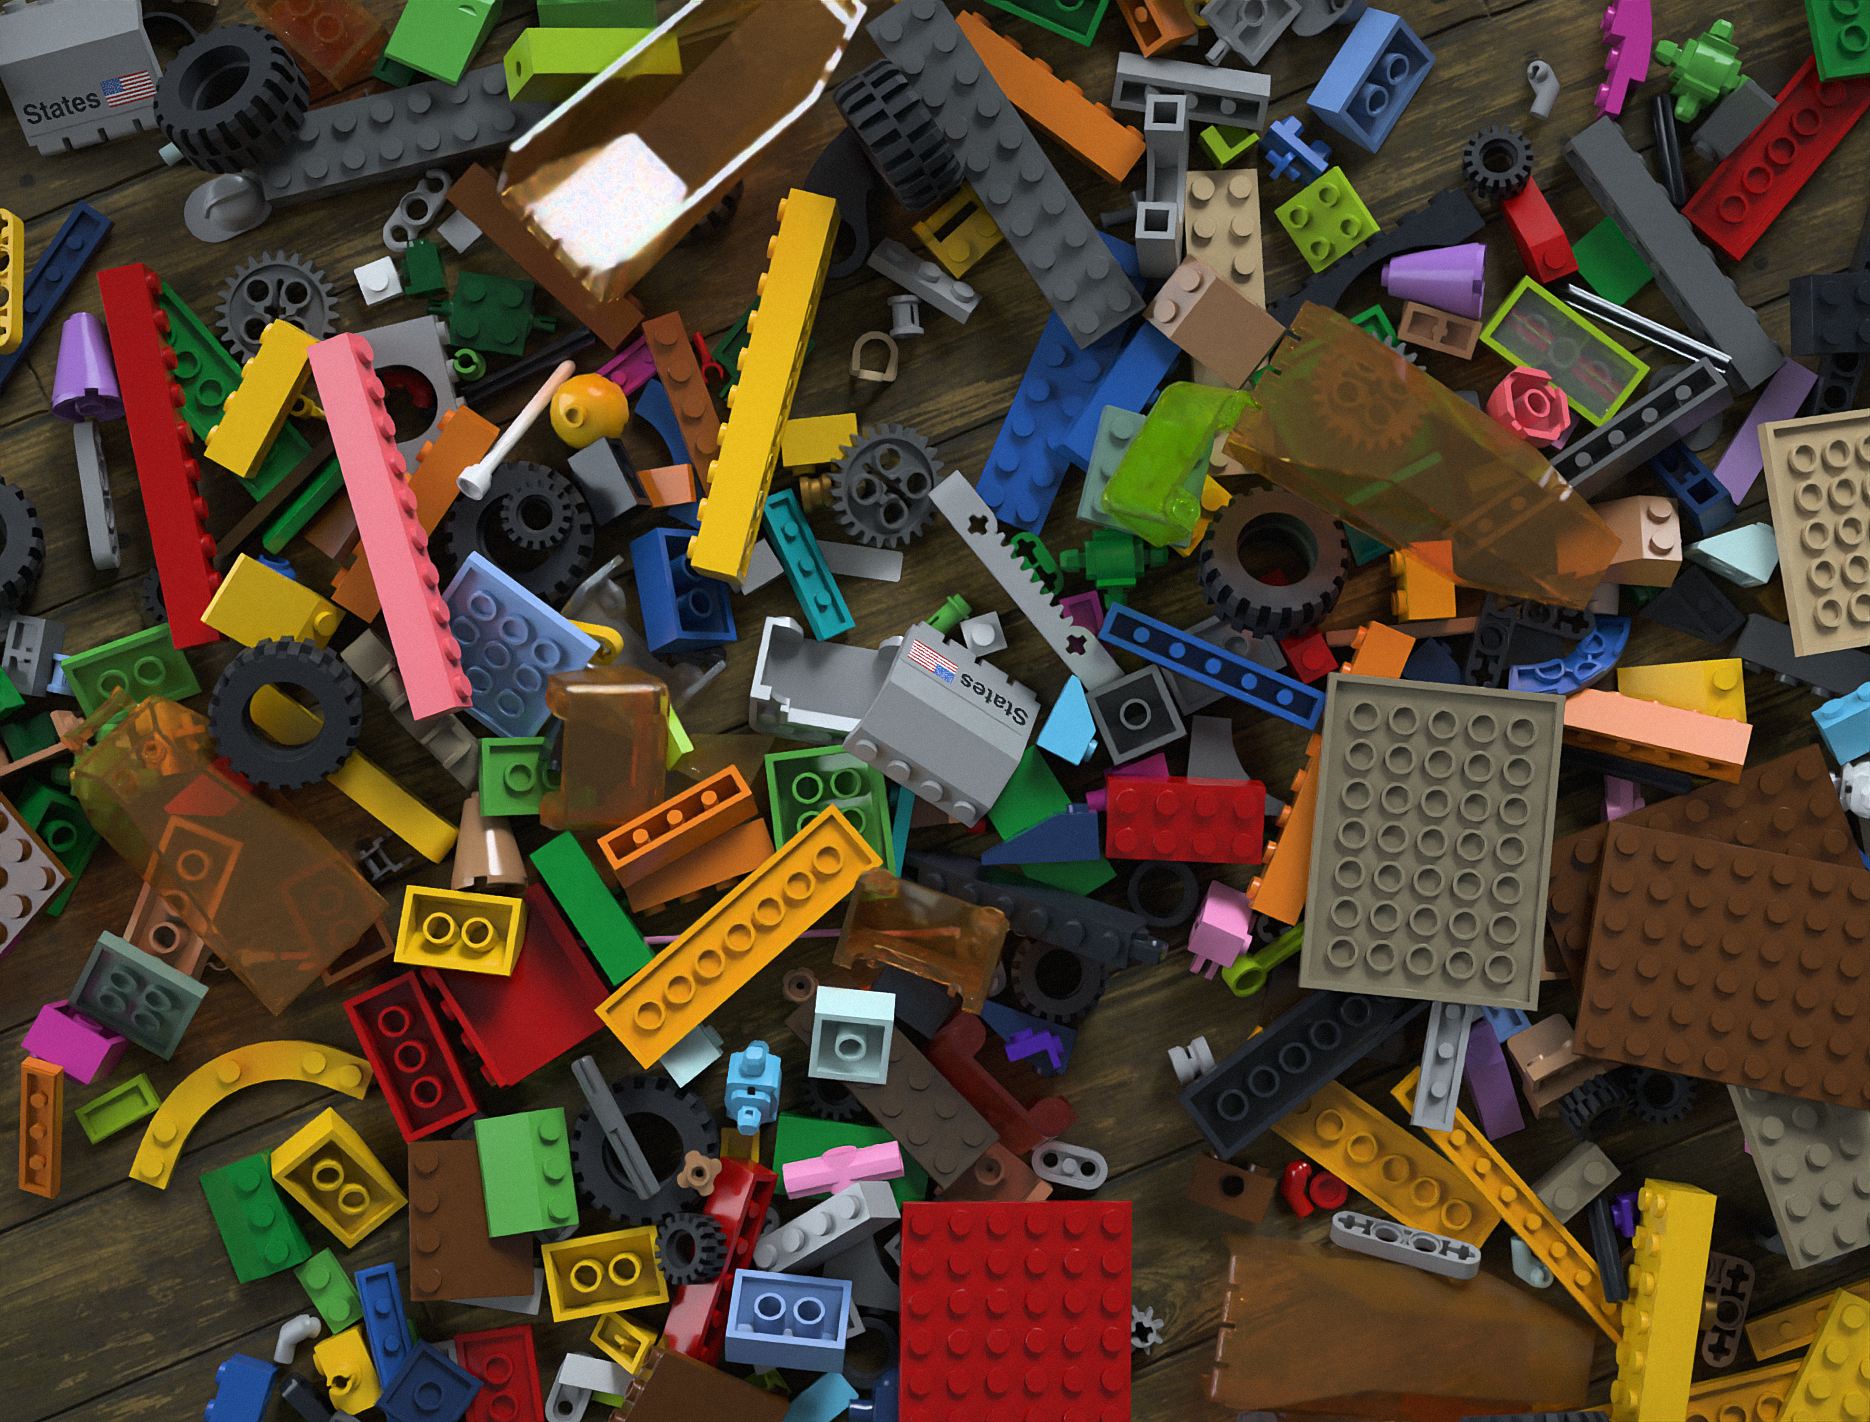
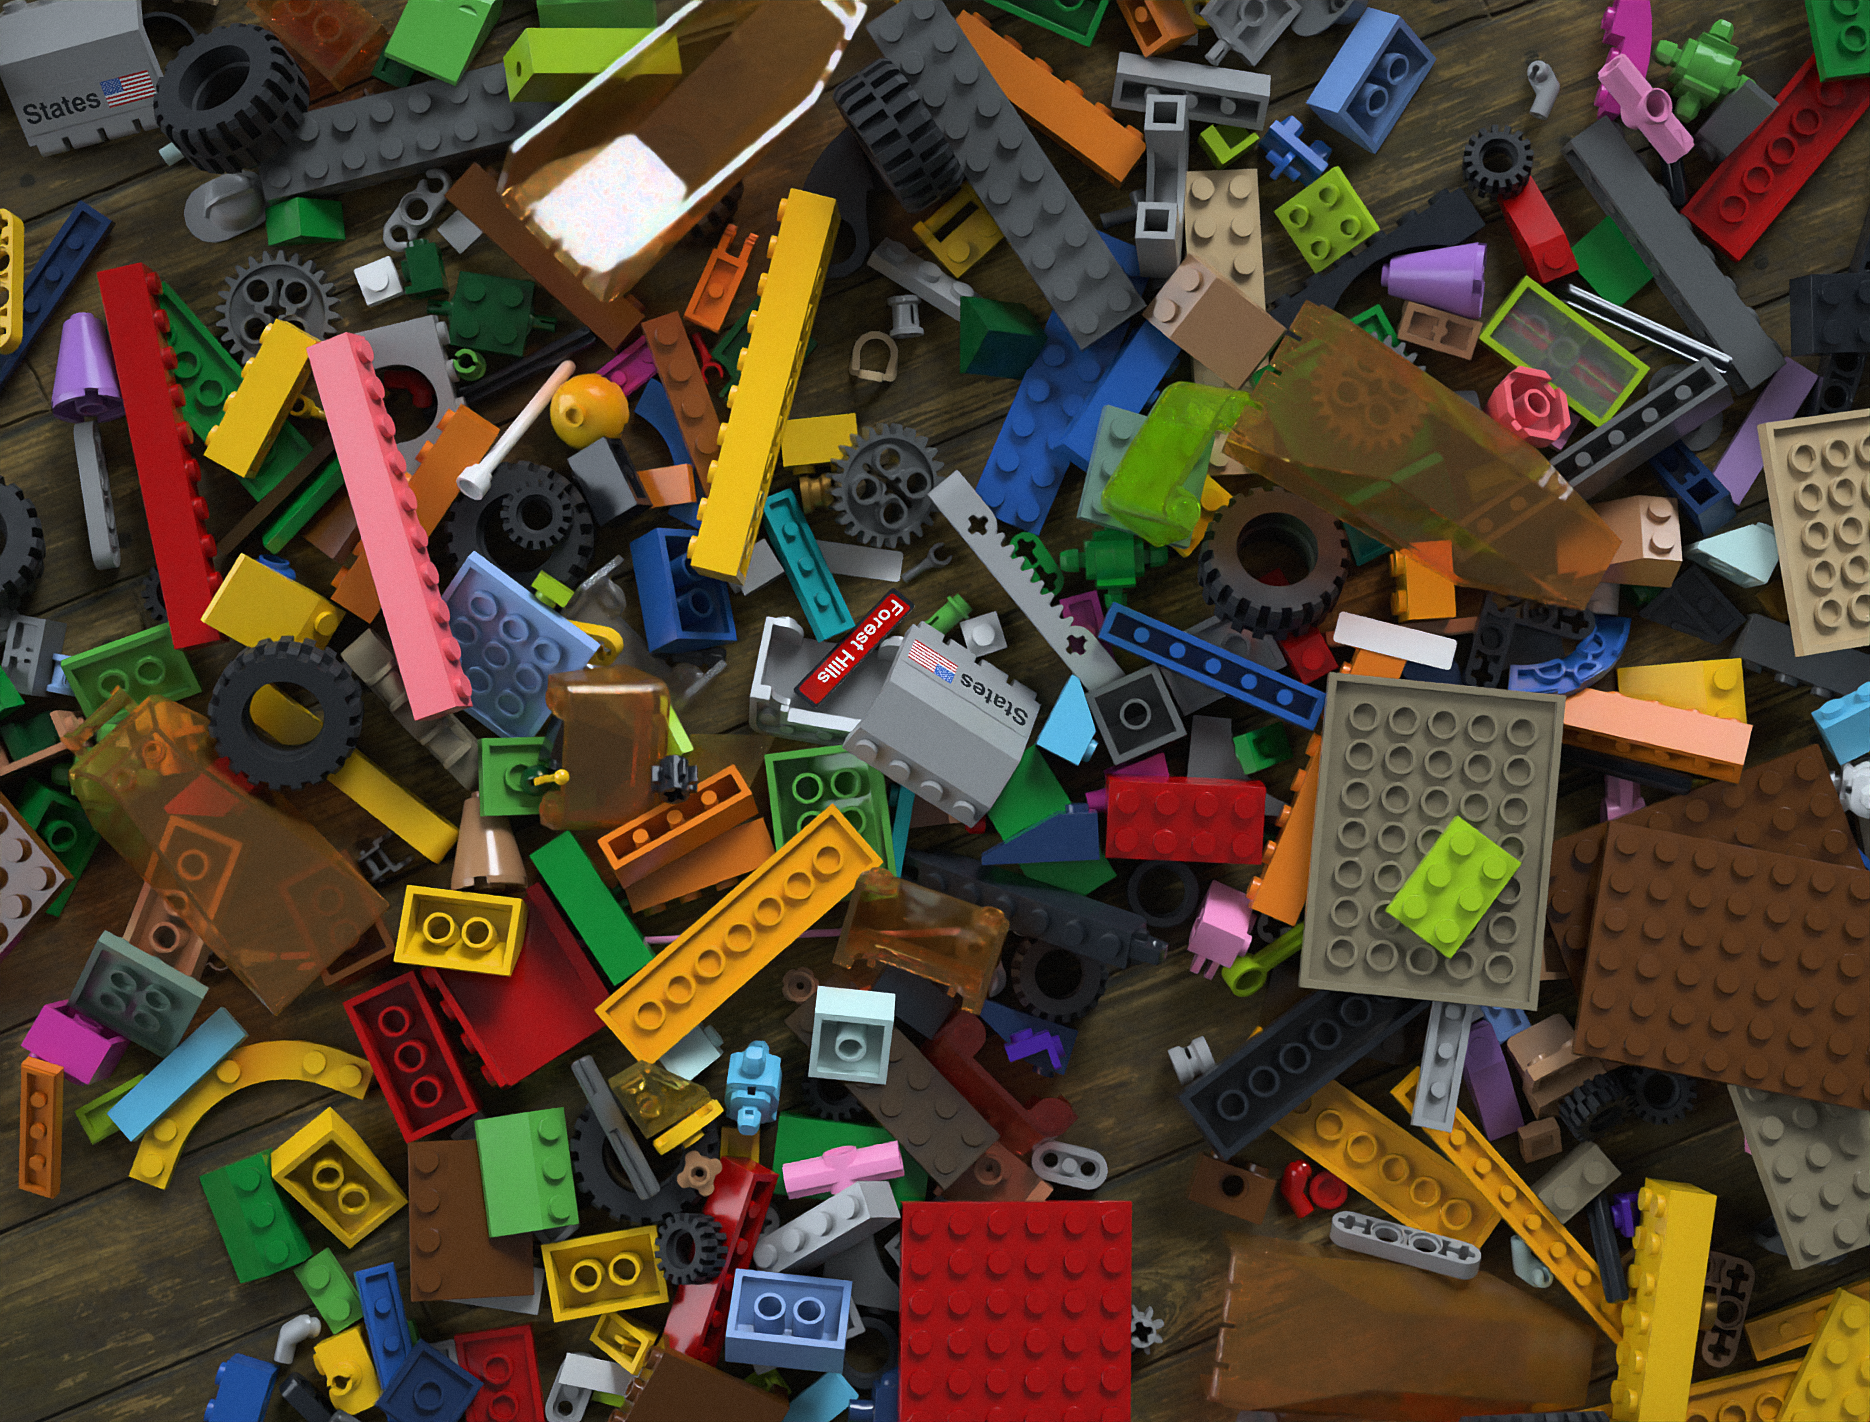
none -> medium azure tile [106,1007,250,1142]
none -> green slope [265,197,346,247]
none -> dark green hinge [520,765,570,796]
none -> lime plate [531,570,574,608]
none -> clear yellow wing [608,1060,712,1139]
none -> black gear [651,755,698,804]
none -> yellow plate [653,1099,724,1155]
none -> orange hinge [683,223,759,335]
none -> red sticker [794,588,915,708]
none -> flat silver hand [901,543,952,583]
none -> dark green slope [960,296,1049,380]
none -> green plate [1233,721,1294,775]
none -> white sticker [1333,612,1457,670]
none -> lime plate [1384,816,1522,959]
none -> medium nougat plate [1517,1116,1562,1163]
none -> bright pink piece [1598,54,1695,164]

